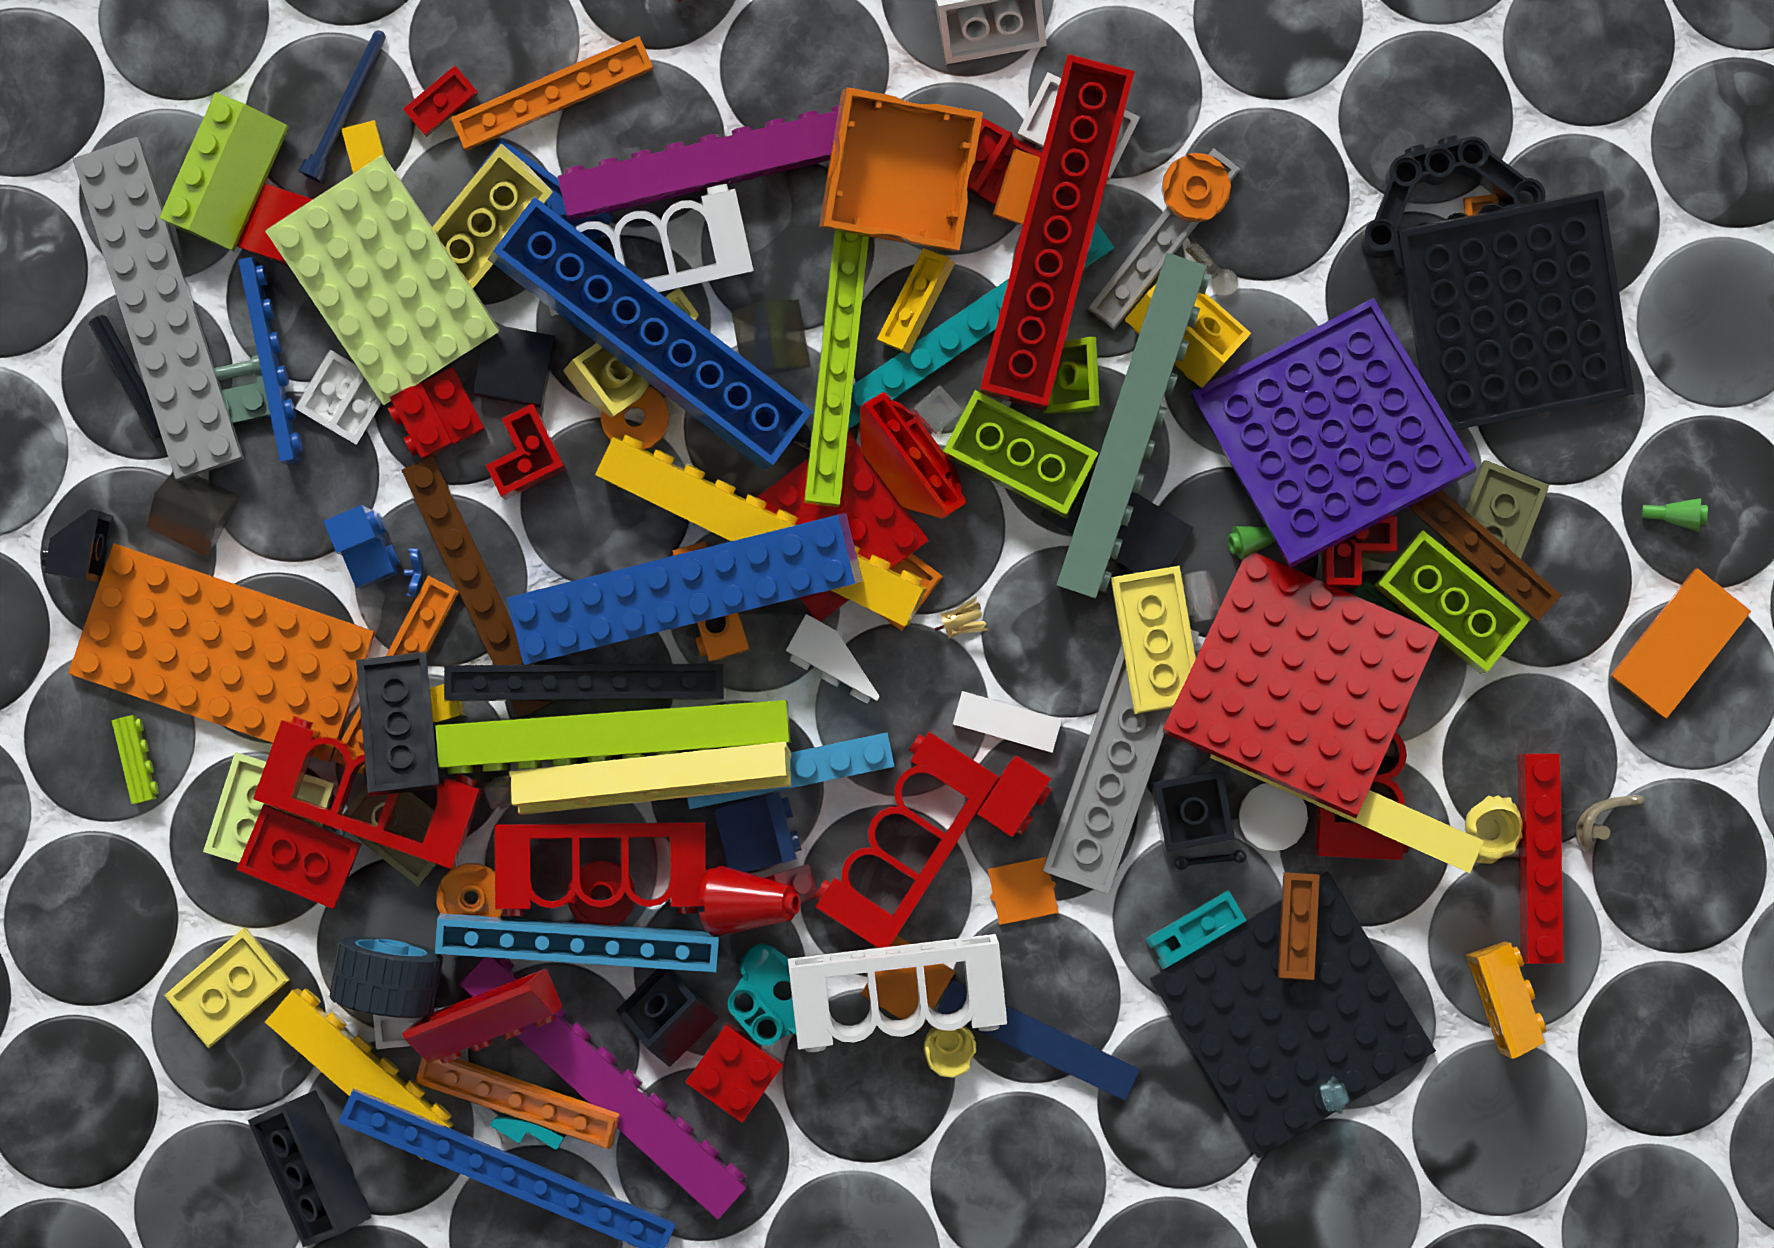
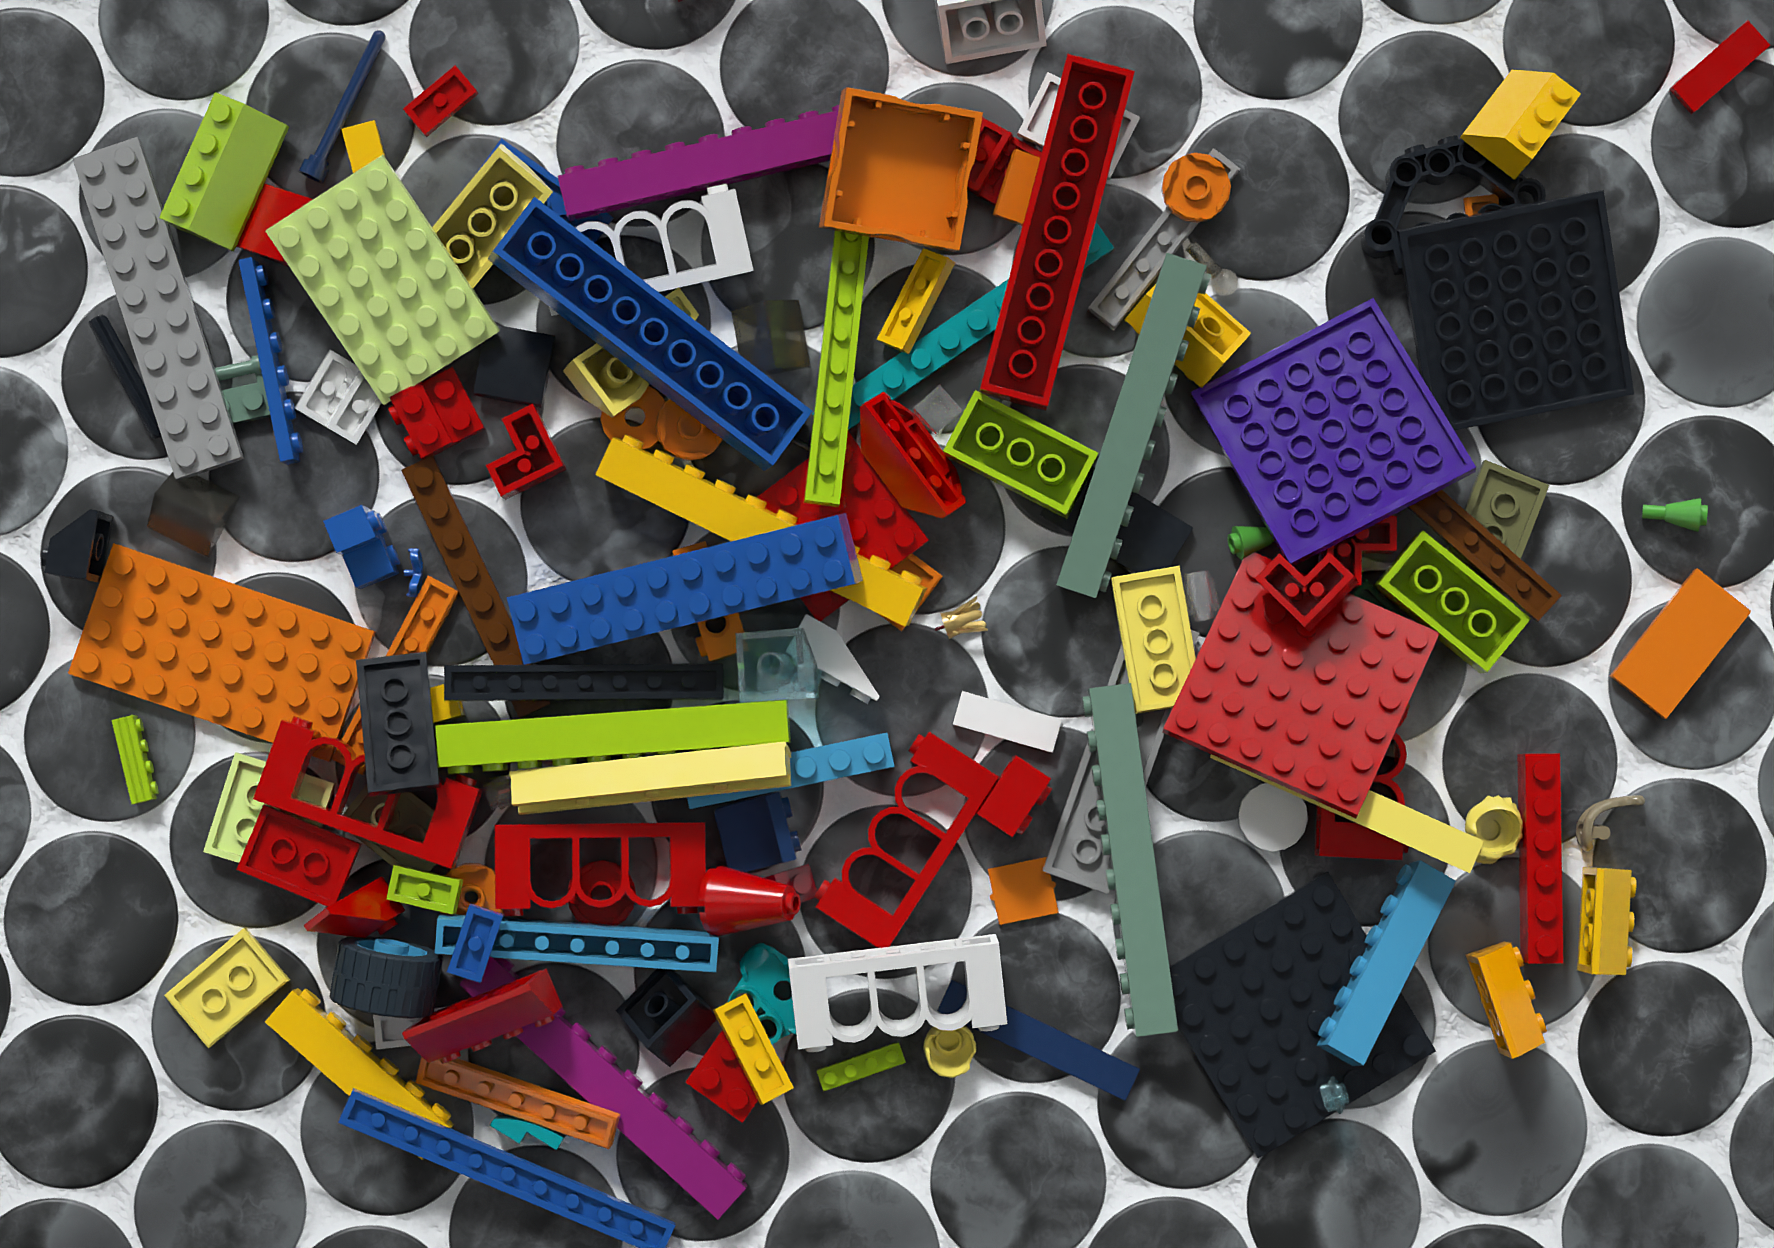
black slope [248,1090,372,1248] -> none
orange plate [451,36,654,151] -> none
orange tile [860,935,956,1031] -> none
lime slope [1043,336,1100,414] -> none
teal plate [1145,890,1247,969] -> none
black brick [1150,770,1235,852] -> none
black hinge [1174,850,1247,870] -> none
dark orange plate [1278,872,1320,980] -> none
none -> red slope [303,876,405,938]
none -> lime plate [386,865,463,915]
none -> blue plate [447,903,504,983]
none -> orange tile [655,399,723,461]
none -> yellow plate [713,993,794,1105]
none -> clear light blue slope [735,628,819,703]
none -> lime piece [817,1041,906,1091]
none -> sand green brick [1082,683,1178,1037]
none -> red brick [1255,552,1359,632]
none -> dark azure brick [1317,860,1456,1066]
none -> yellow slope [1460,70,1581,180]
none -> yellow slope [1577,867,1636,975]
none -> red tile [1669,20,1771,115]

